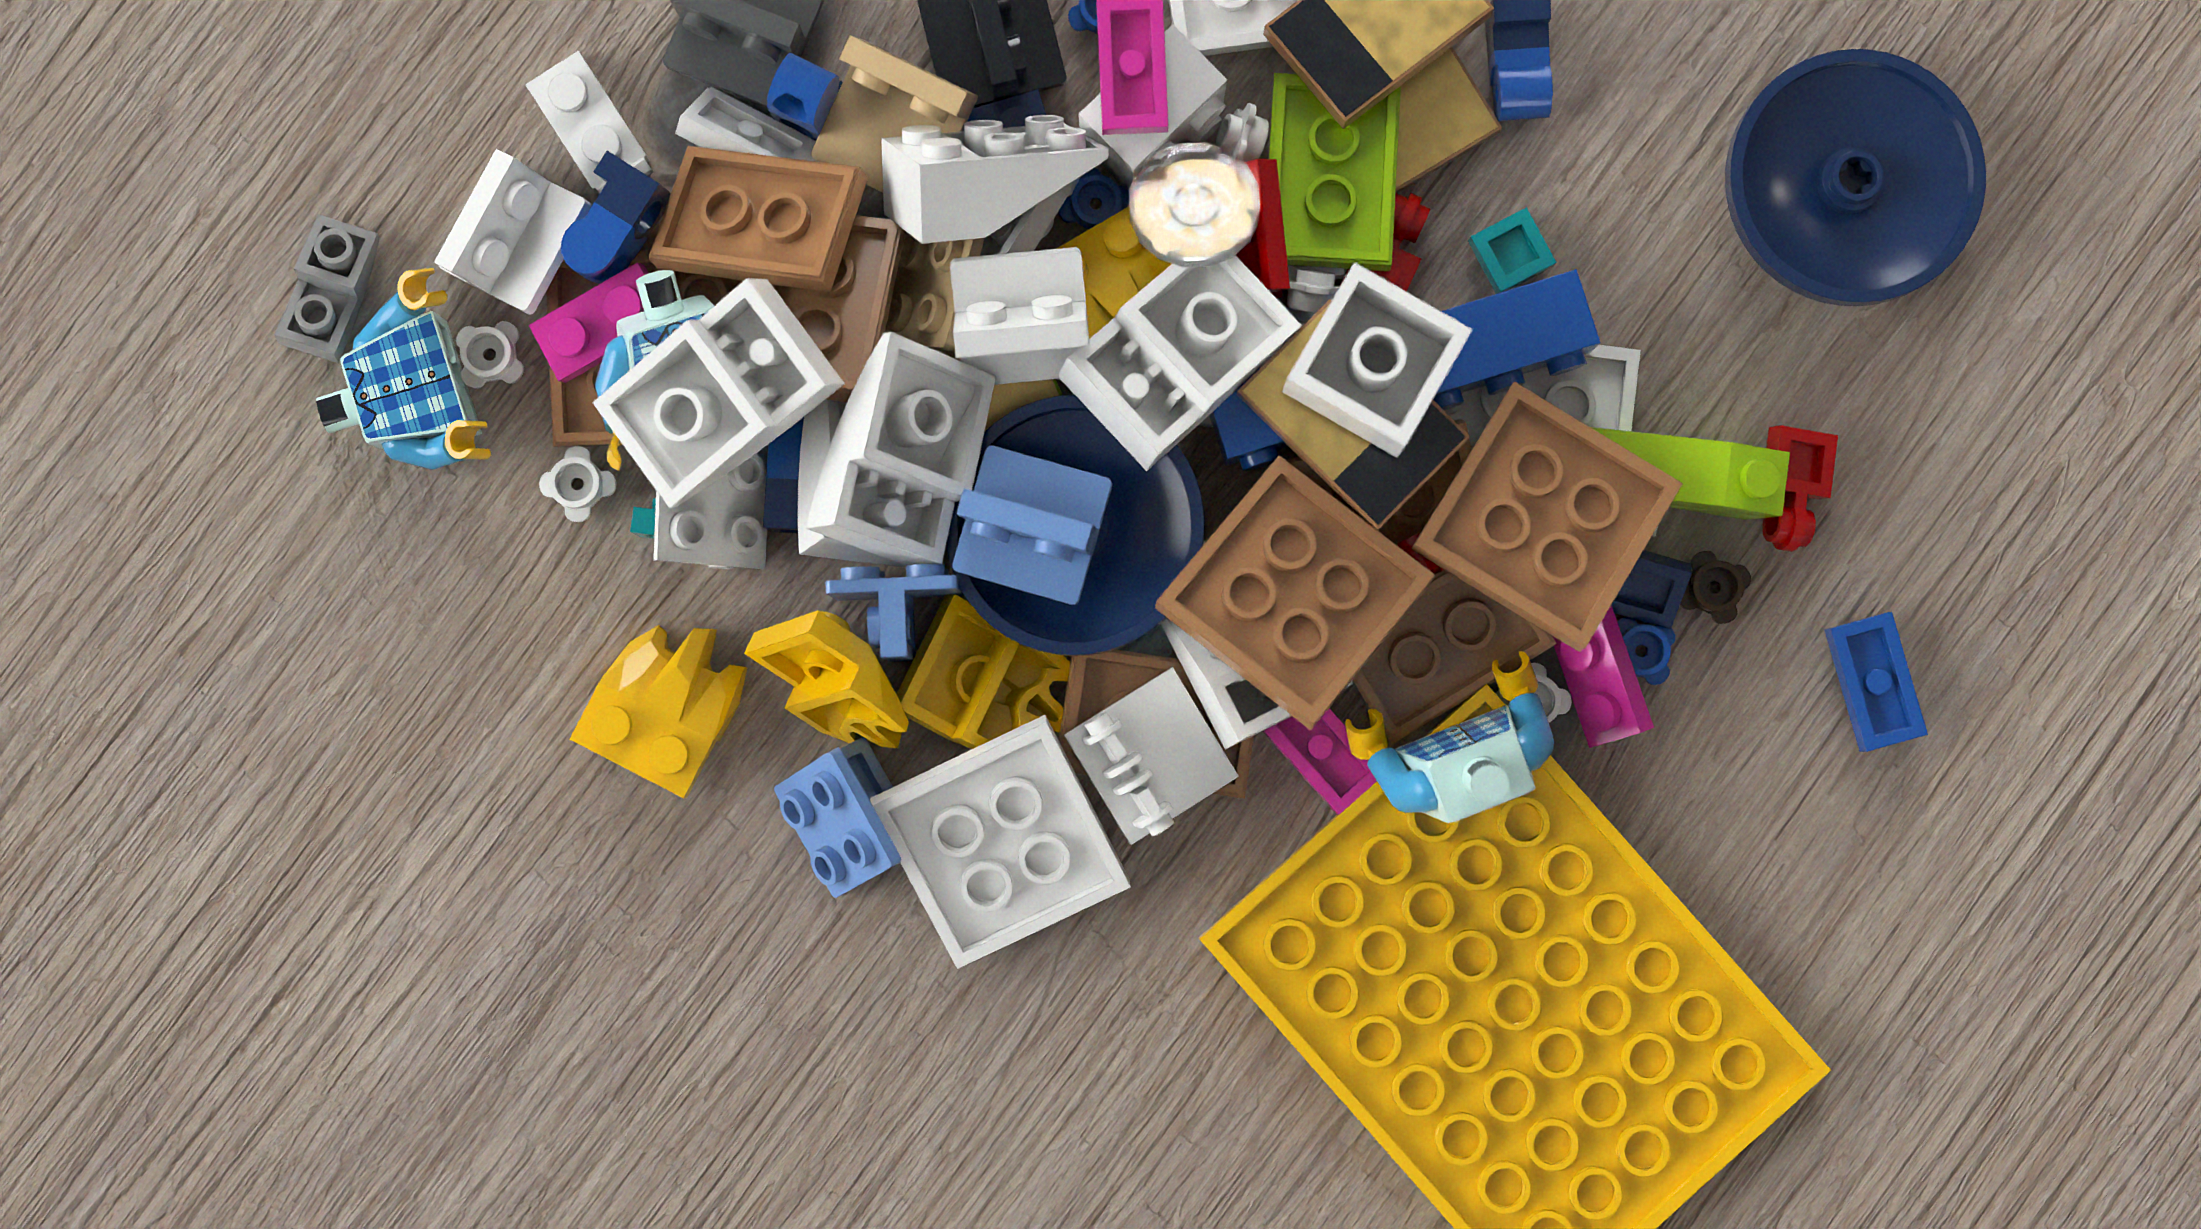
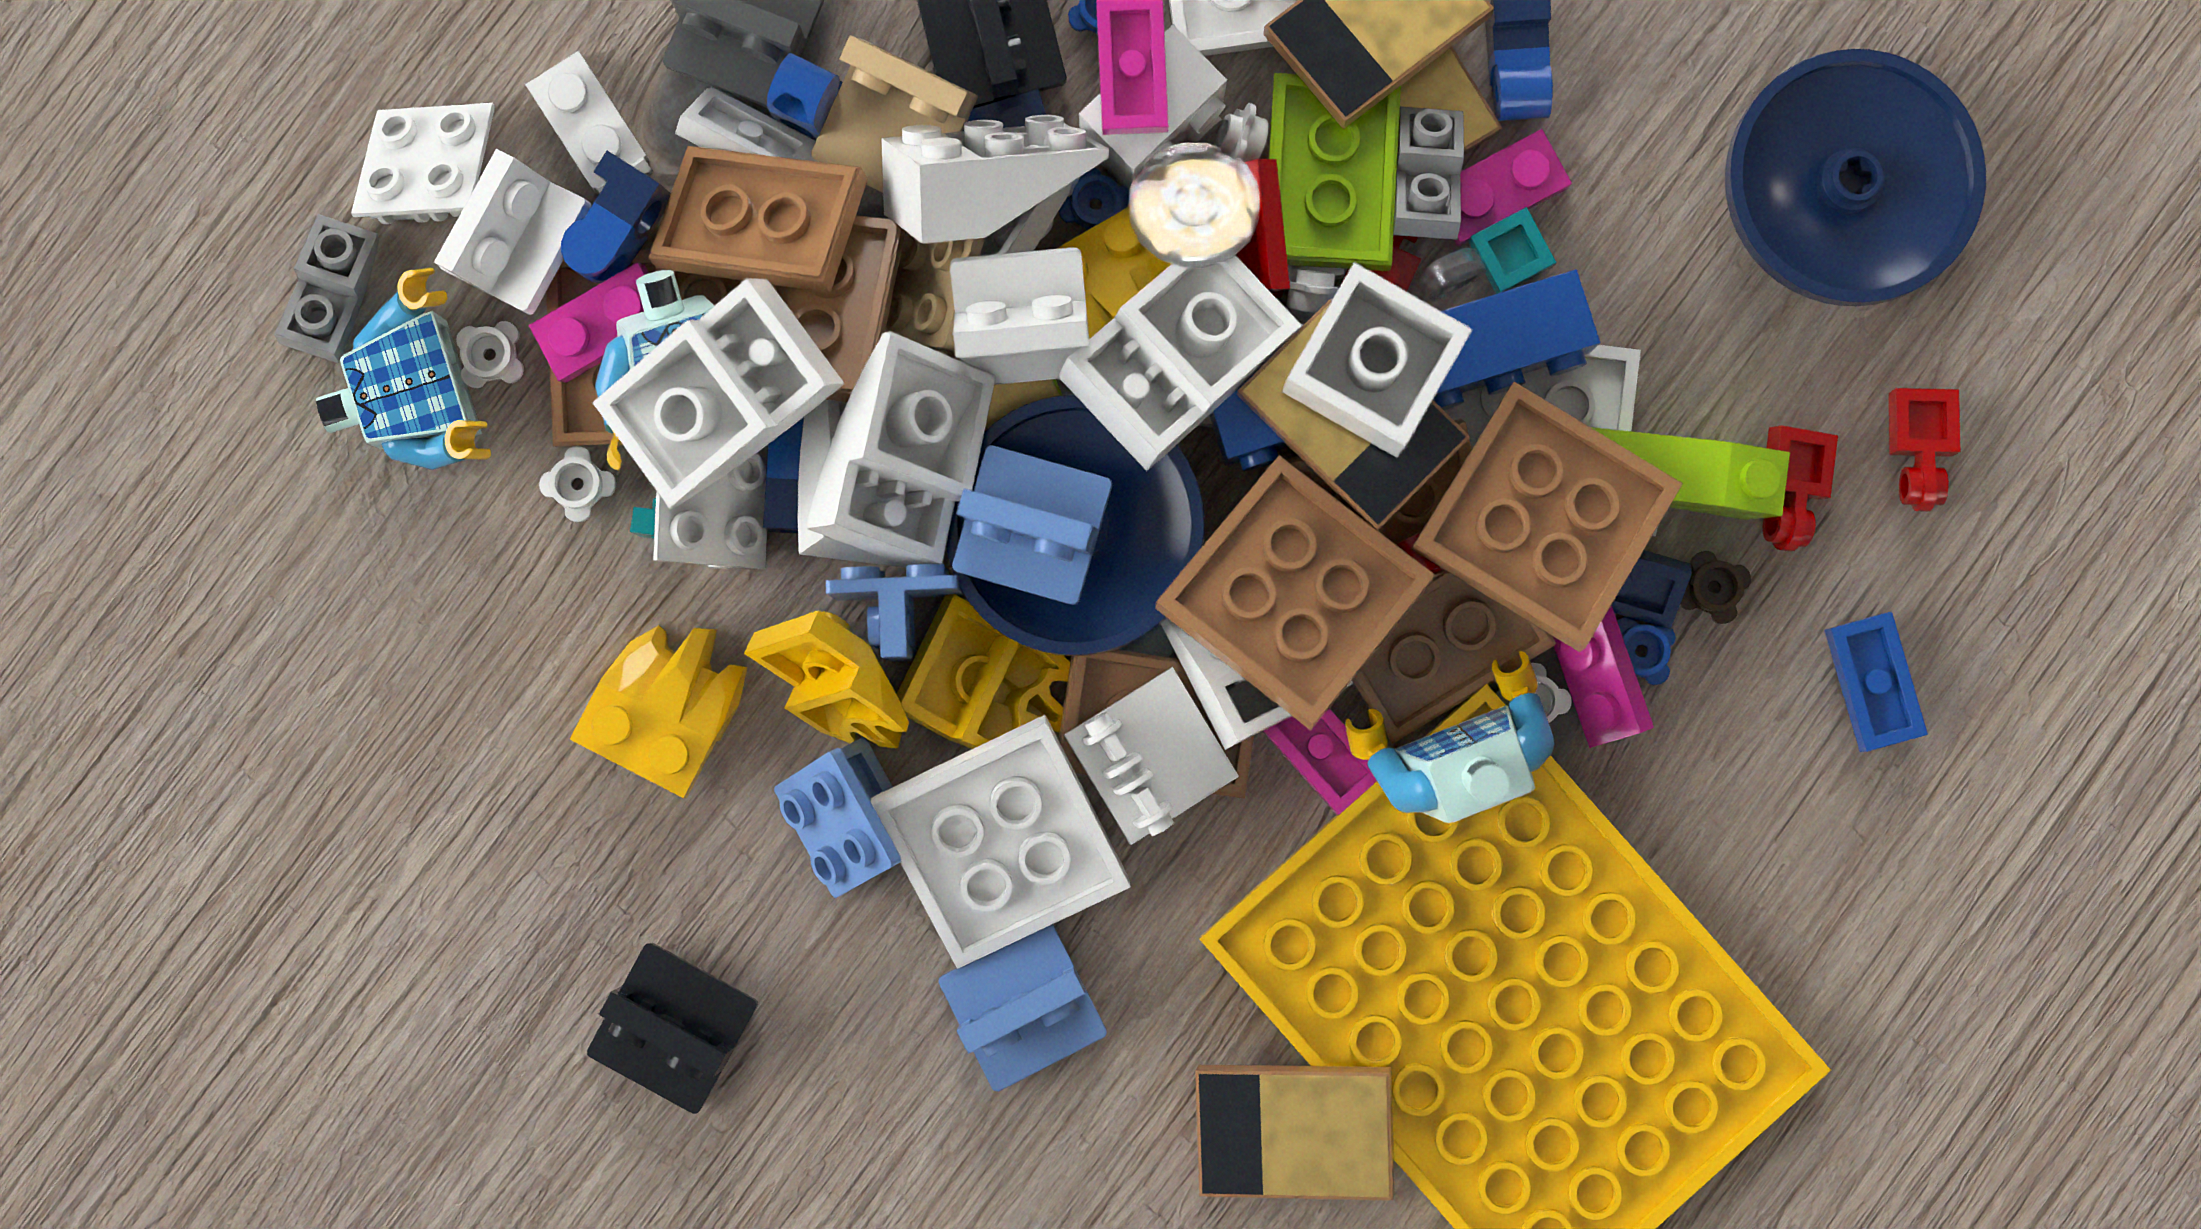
none -> white hinge [351,103,495,224]
none -> black bracket [587,943,758,1114]
none -> medium blue bracket [939,924,1107,1092]
none -> tile [1195,1065,1395,1200]
none -> light grey slope [1393,106,1464,240]
none -> clear tile [1420,248,1487,300]
none -> dark pink plate [1454,129,1572,247]
none -> red plate [1888,388,1961,512]

